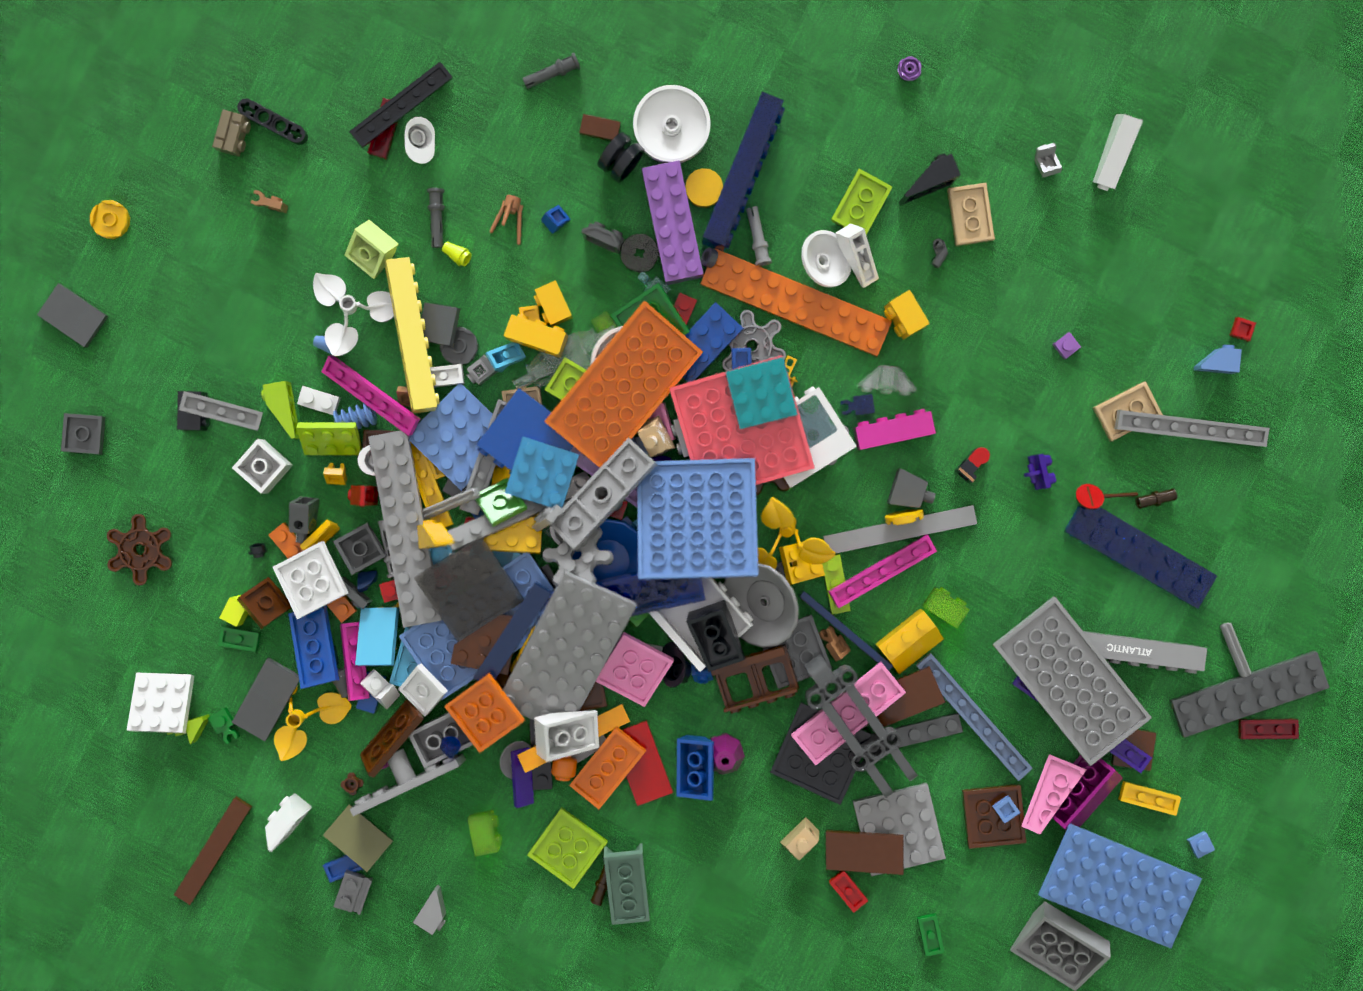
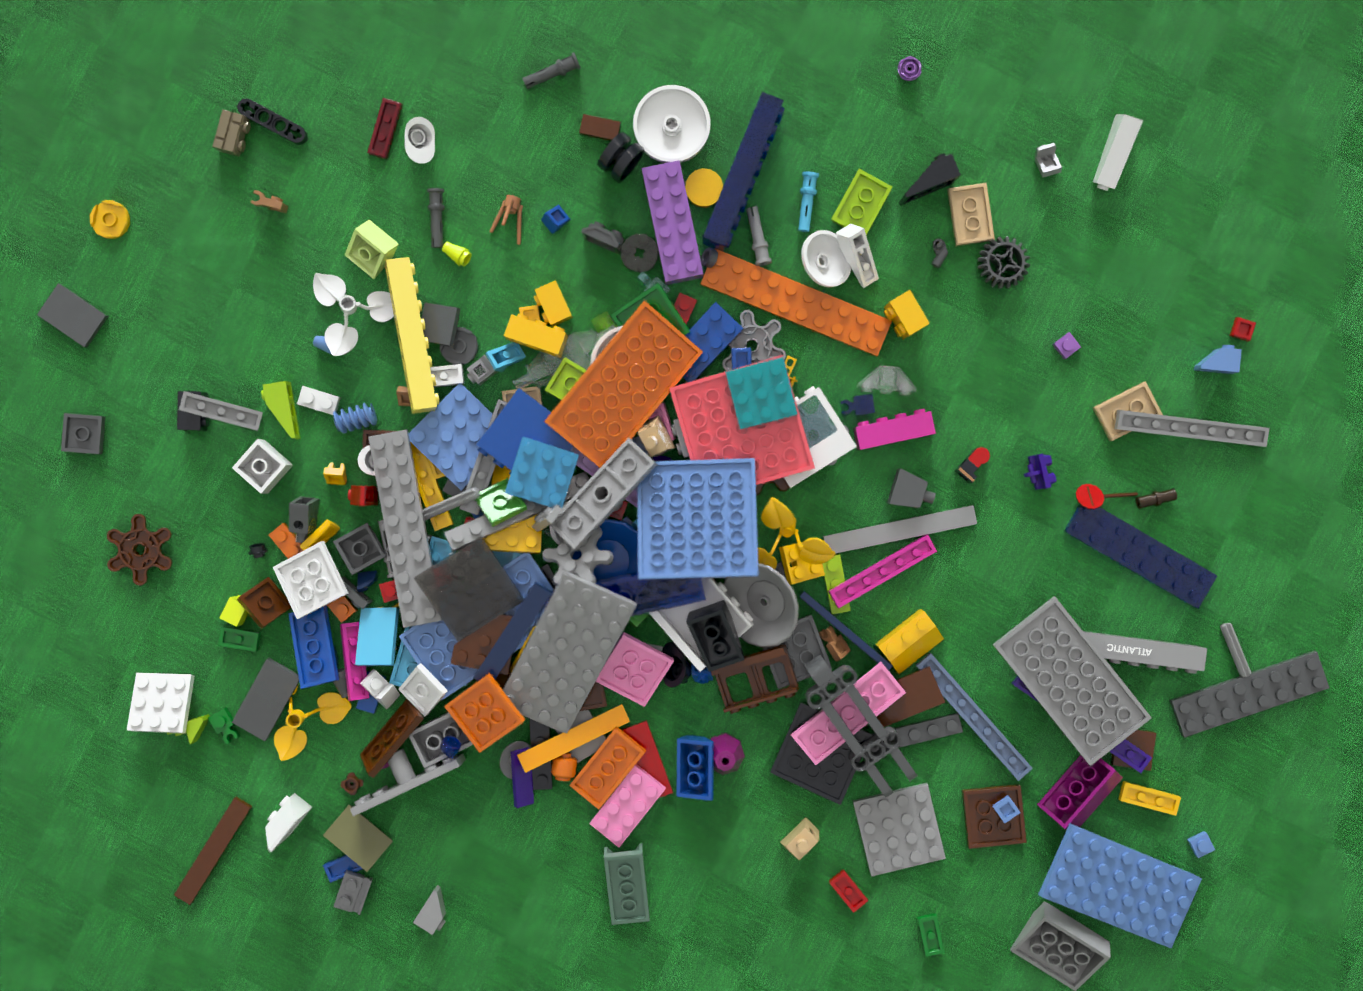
lime plate [297,422,363,455] -> none
dark pink plate [321,355,420,436] -> none
black plate [349,62,453,148] -> none
yellow slope [417,520,454,549] -> none
clear neon green brick [468,810,502,856] -> none
lime plate [527,807,608,889] -> none
white slope [534,710,599,762] -> none
dark brown pin [590,864,608,906] -> none
reddish brown tile [826,830,904,875] -> none
yellow tile [885,509,924,525] -> none
clear neon green brick [922,587,970,629] -> none
bright pink wing [1021,754,1086,834] -> none
dark red tile [1238,719,1299,739] -> none
none -> bright pink plate [589,764,666,847]
none -> medium azure pin [798,171,819,232]
none -> dark grey gear [977,236,1030,289]

